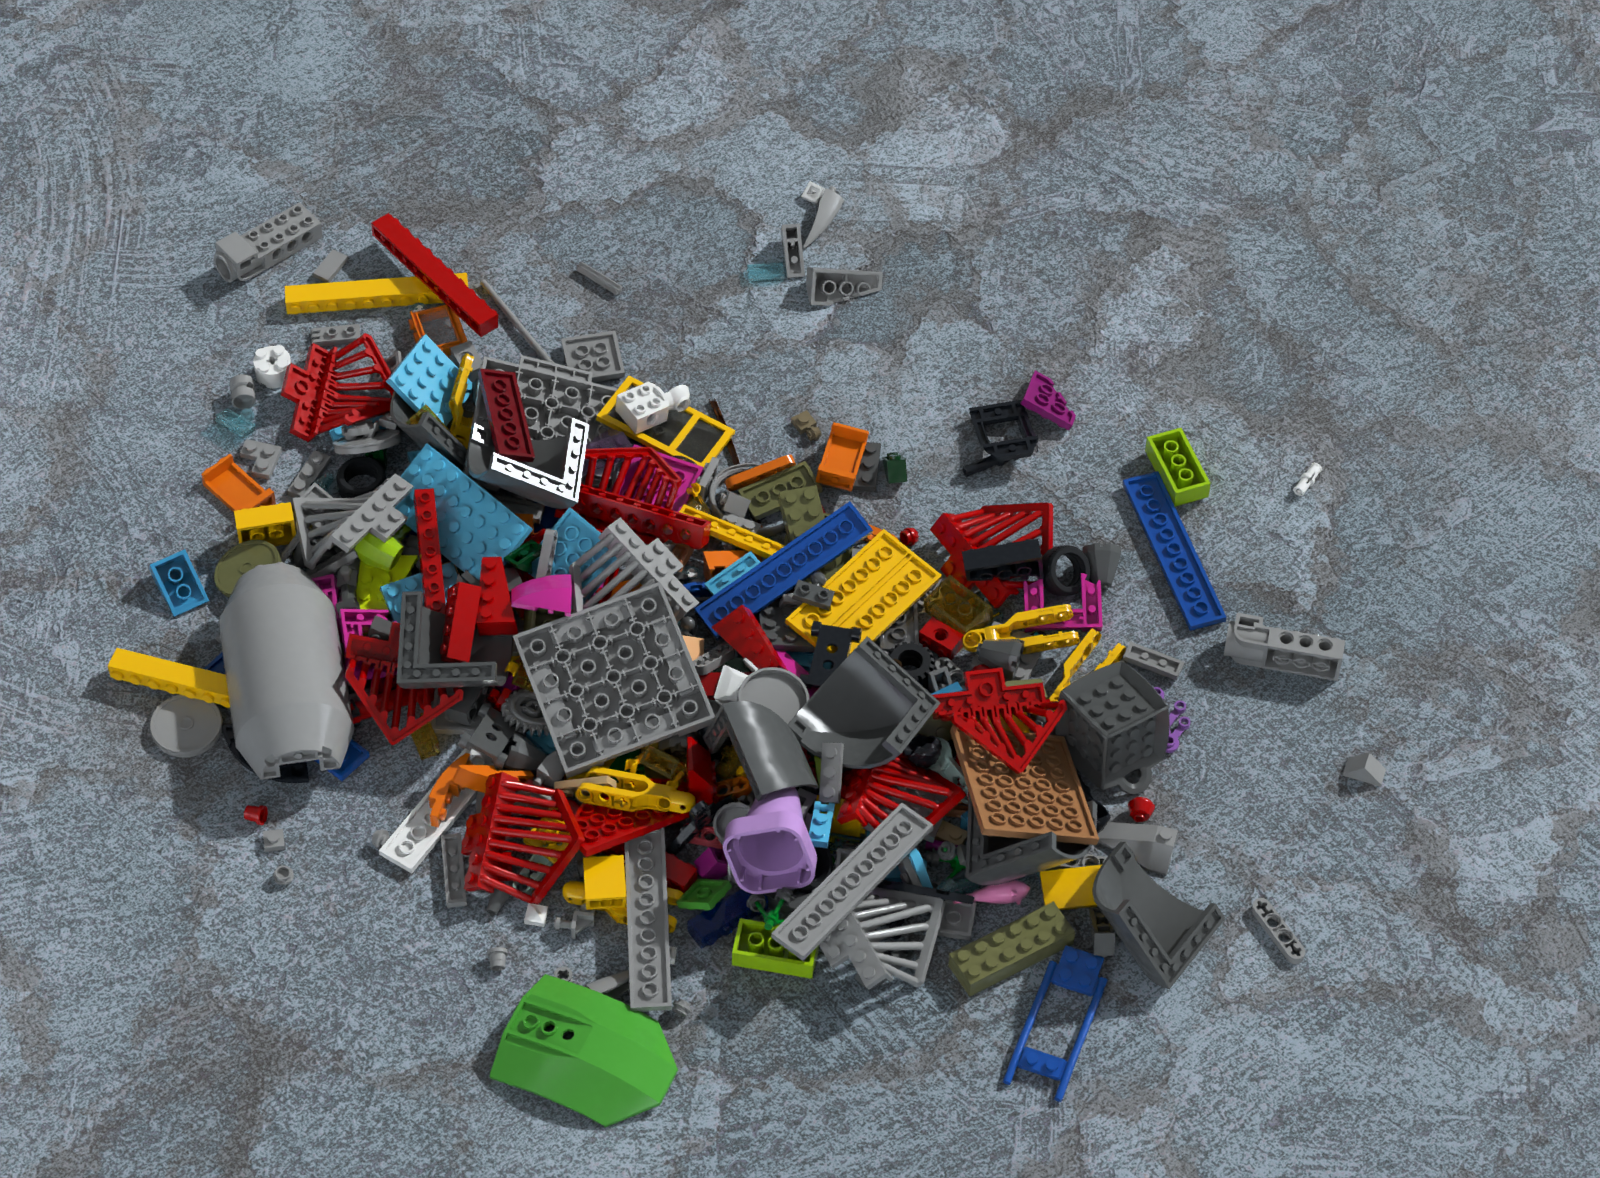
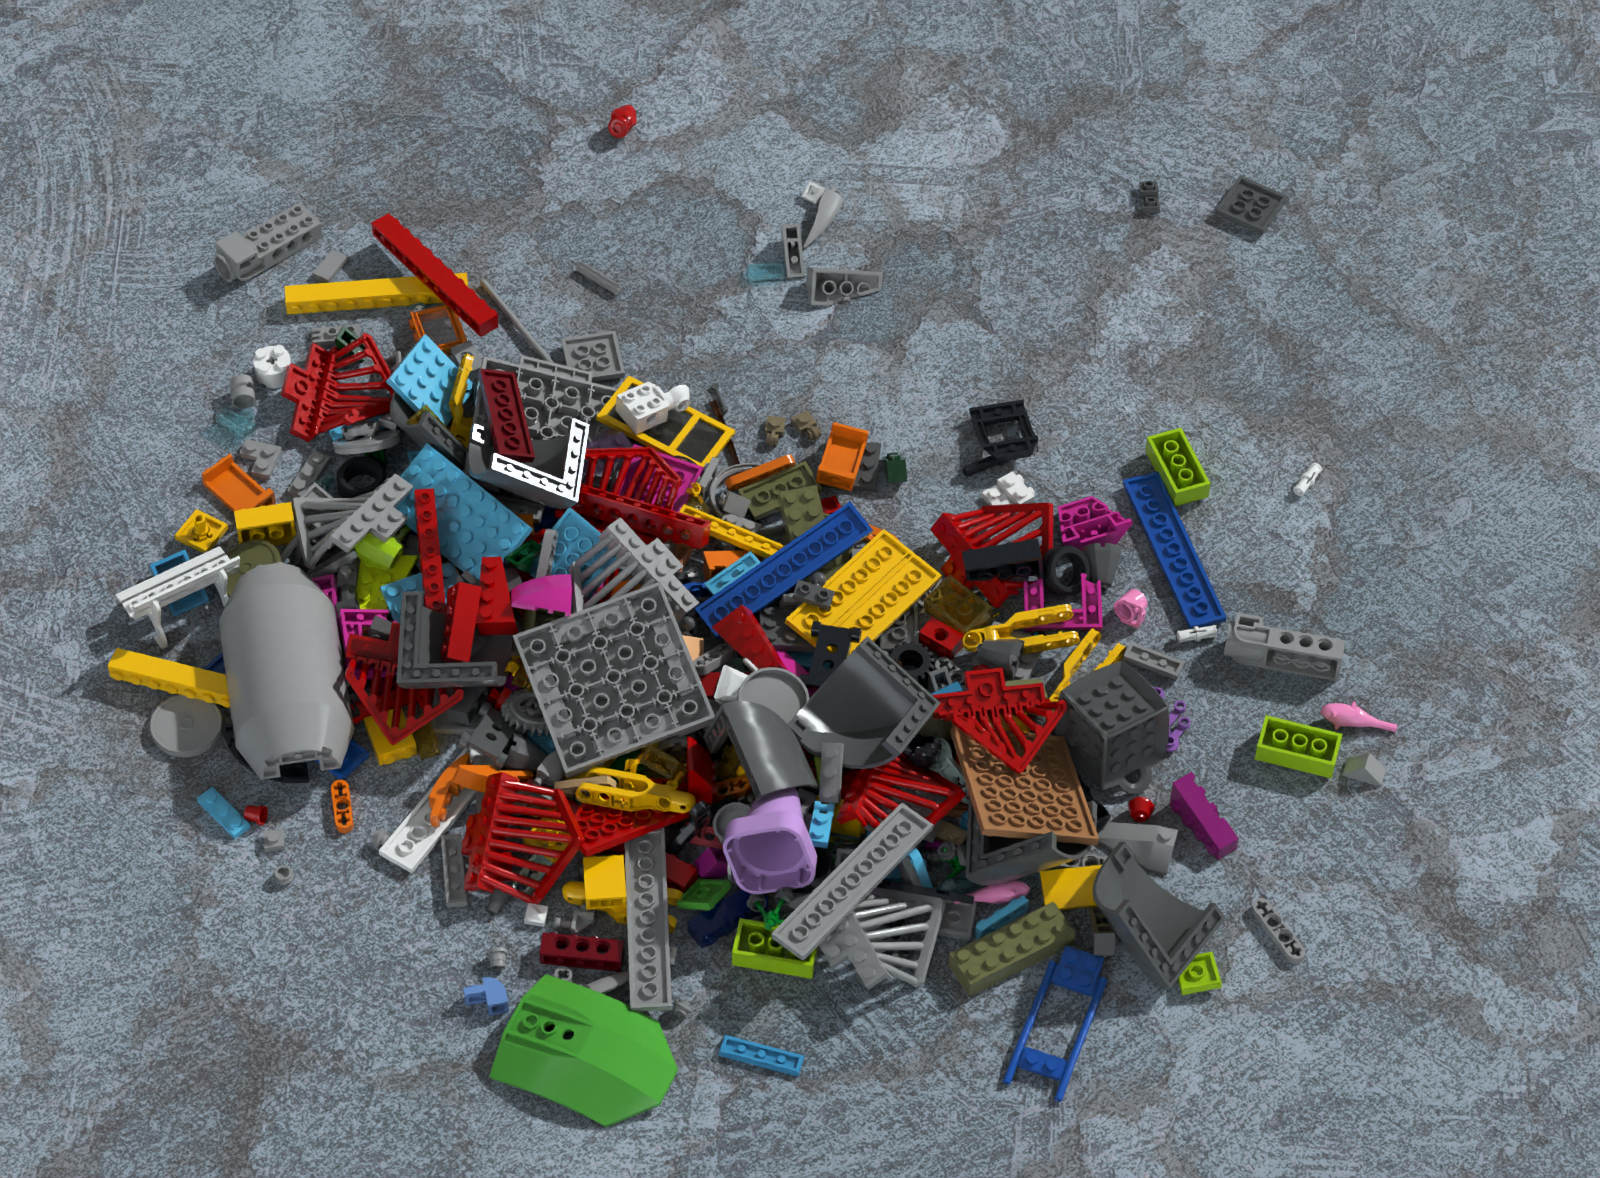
red plate [899,527,919,546] -> none
magenta plate [1021,370,1076,431] -> none
none -> white piece [115,546,240,650]
none -> yellow plate [175,509,228,554]
none -> medium azure plate [197,787,250,839]
none -> orange beam [331,780,354,833]
none -> dark green slope [334,326,367,363]
none -> yellow brick [364,708,417,766]
none -> medium blue brick [463,977,509,1016]
none -> dark red brick [539,932,624,972]
none -> red head [608,104,637,138]
none -> dark grey hinge [711,383,728,413]
none -> dark azure tile [719,1035,804,1077]
none -> dark tan plate [765,416,786,447]
none -> red plate [820,495,841,515]
none -> medium azure plate [975,895,1029,939]
none -> white plate [982,471,1035,514]
none -> dark pink wedge [1058,496,1133,550]
none -> bright pink piece [1114,589,1147,628]
none -> dark grey slope [1139,181,1160,214]
none -> magenta wedge [1169,772,1239,860]
none -> white pin [1177,625,1217,643]
none -> lime plate [1177,951,1222,996]
none -> dark grey plate [1215,175,1288,235]
none -> lime brick [1255,715,1343,779]
none -> bright pink piece [1320,702,1397,732]

